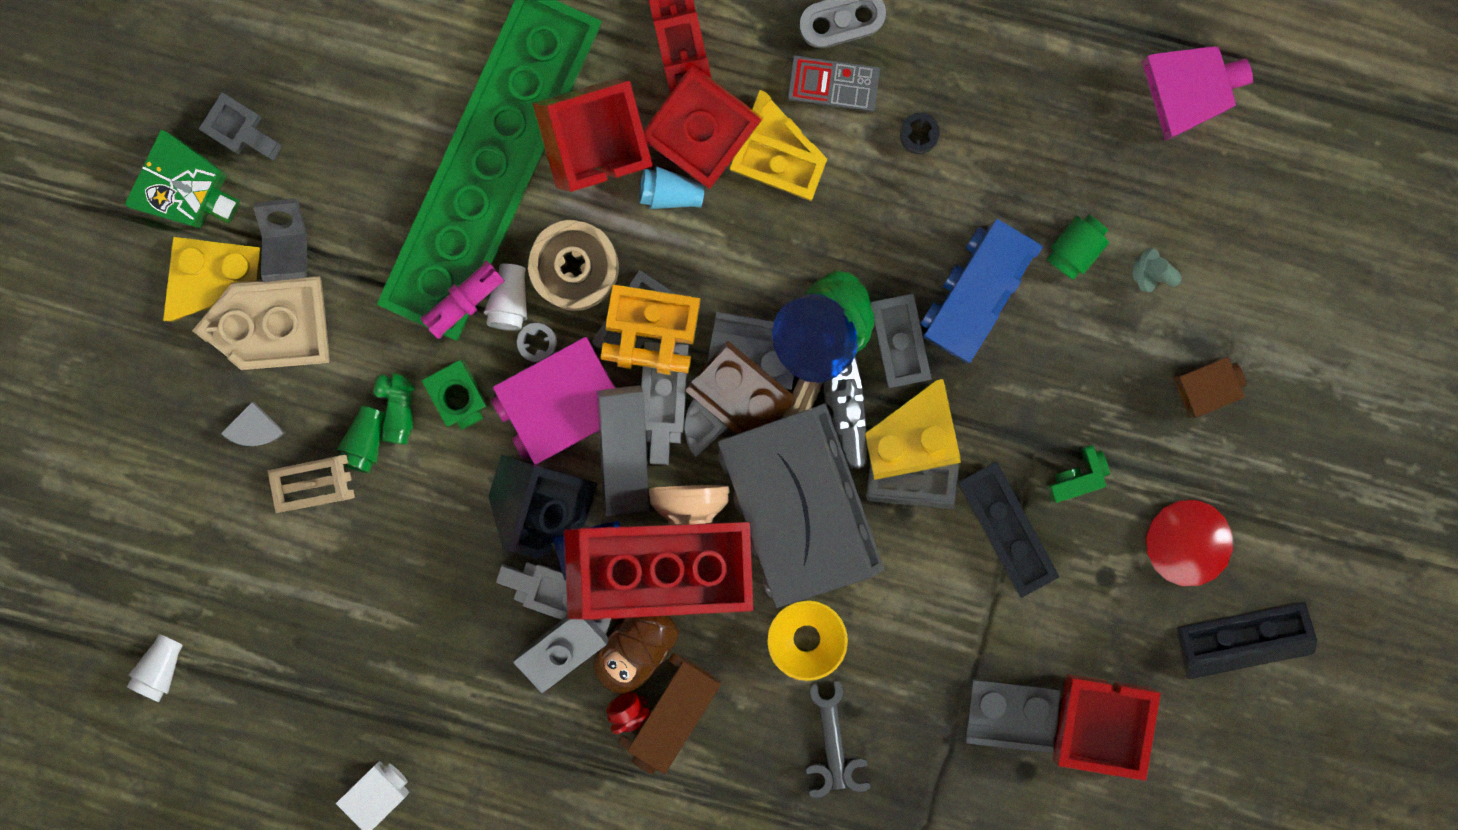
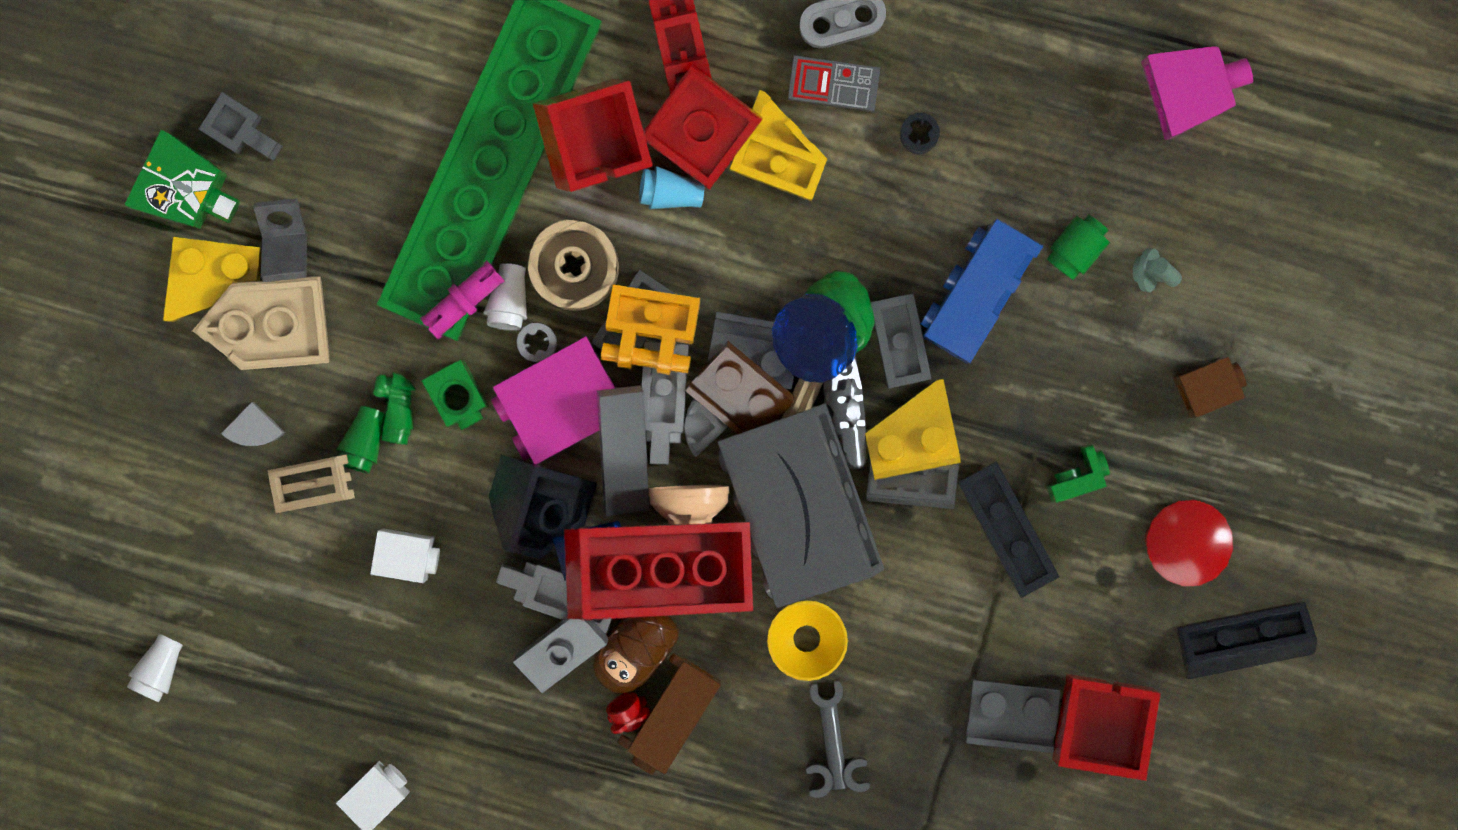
none -> white brick [370,529,440,583]

